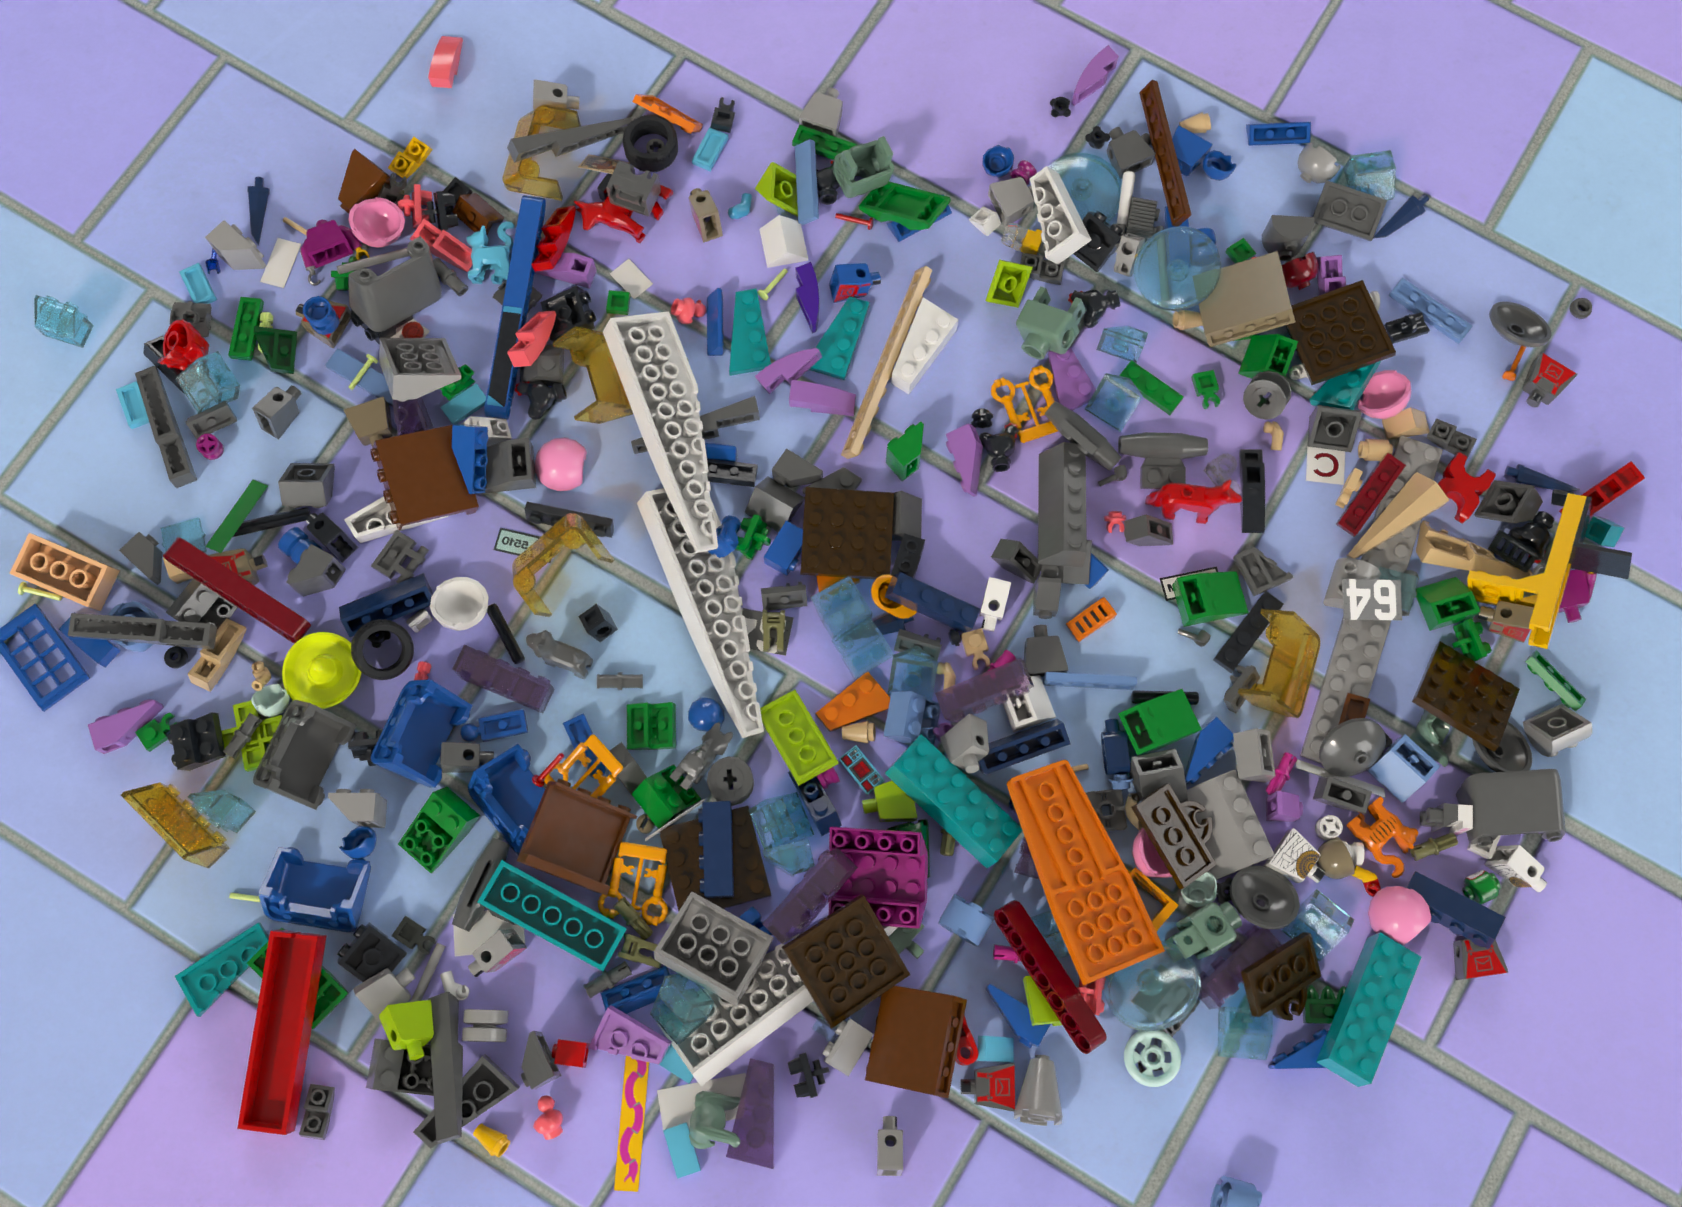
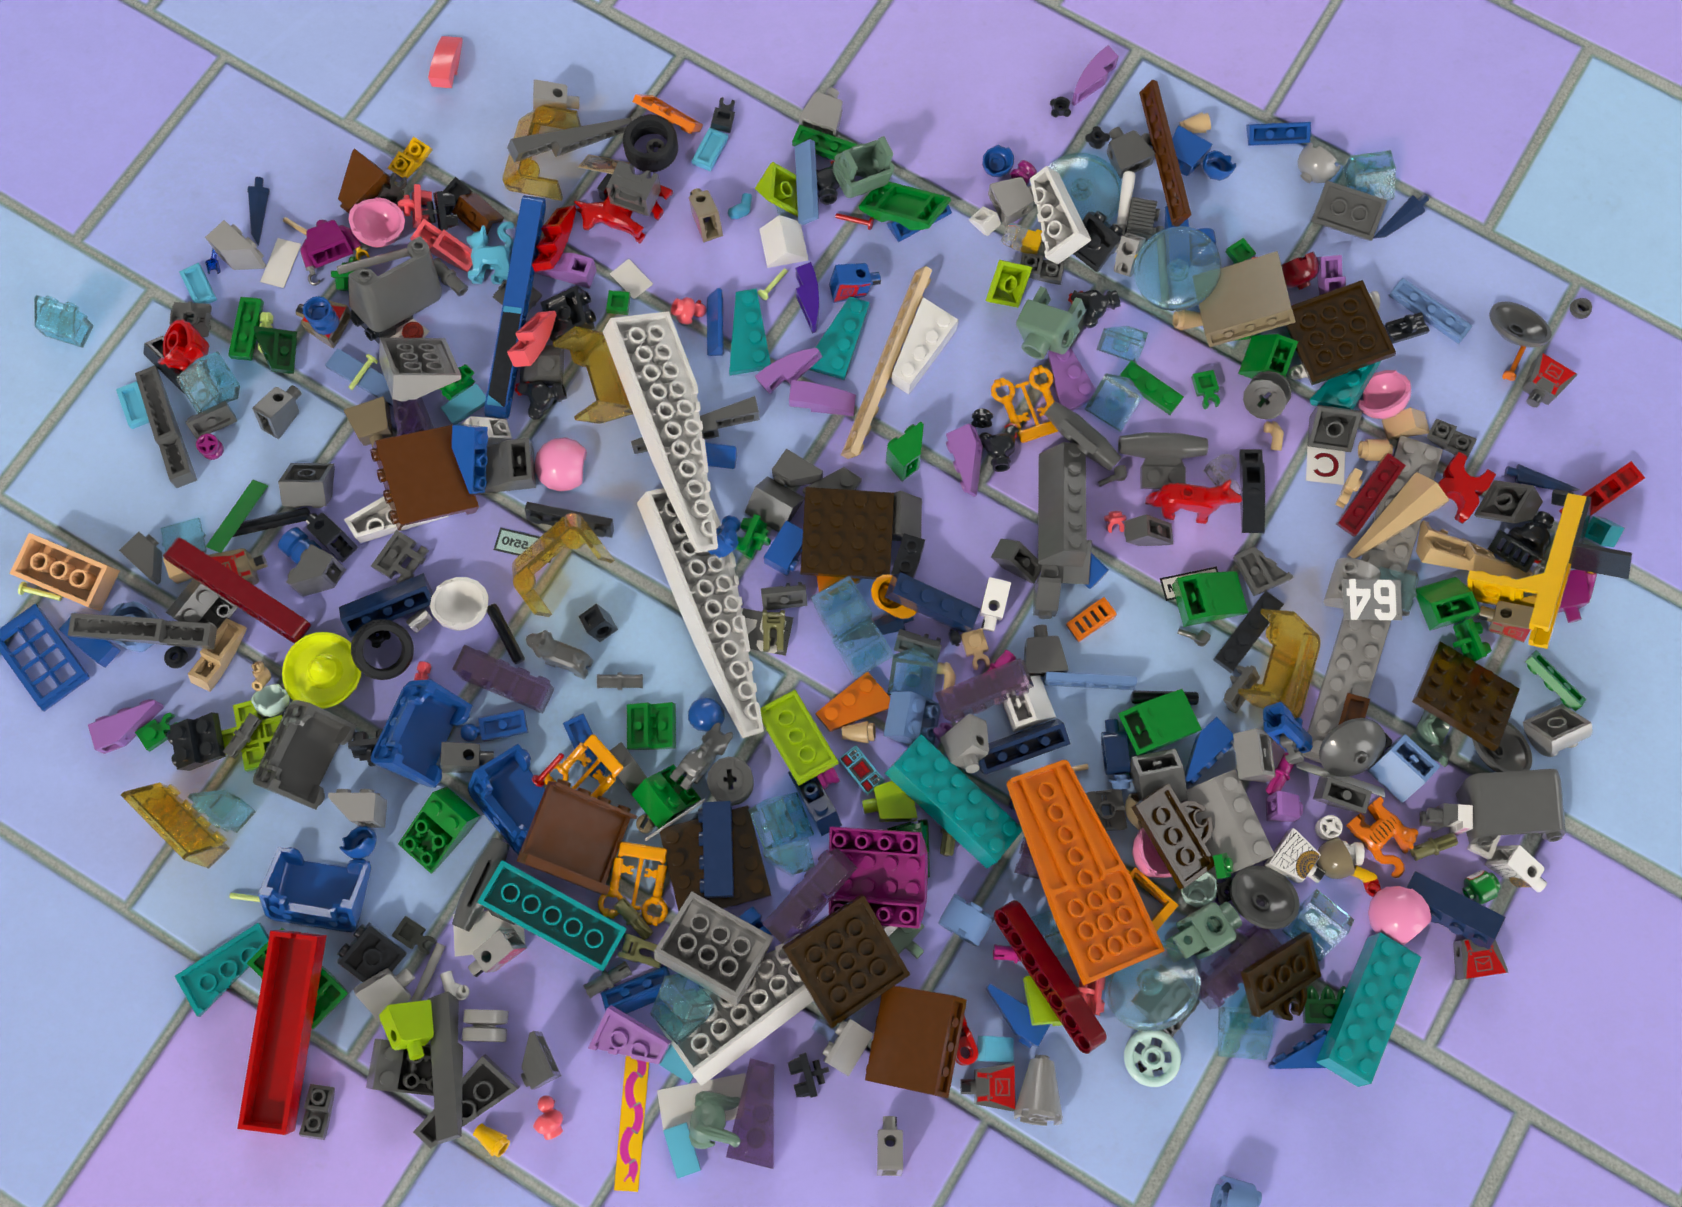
red brick [552,1039,590,1068] -> none
black plate [707,459,758,487] -> none
dark grey brick [1262,215,1315,261] -> none
none -> green plate [1213,853,1233,879]
none -> blue piece [1263,702,1313,764]

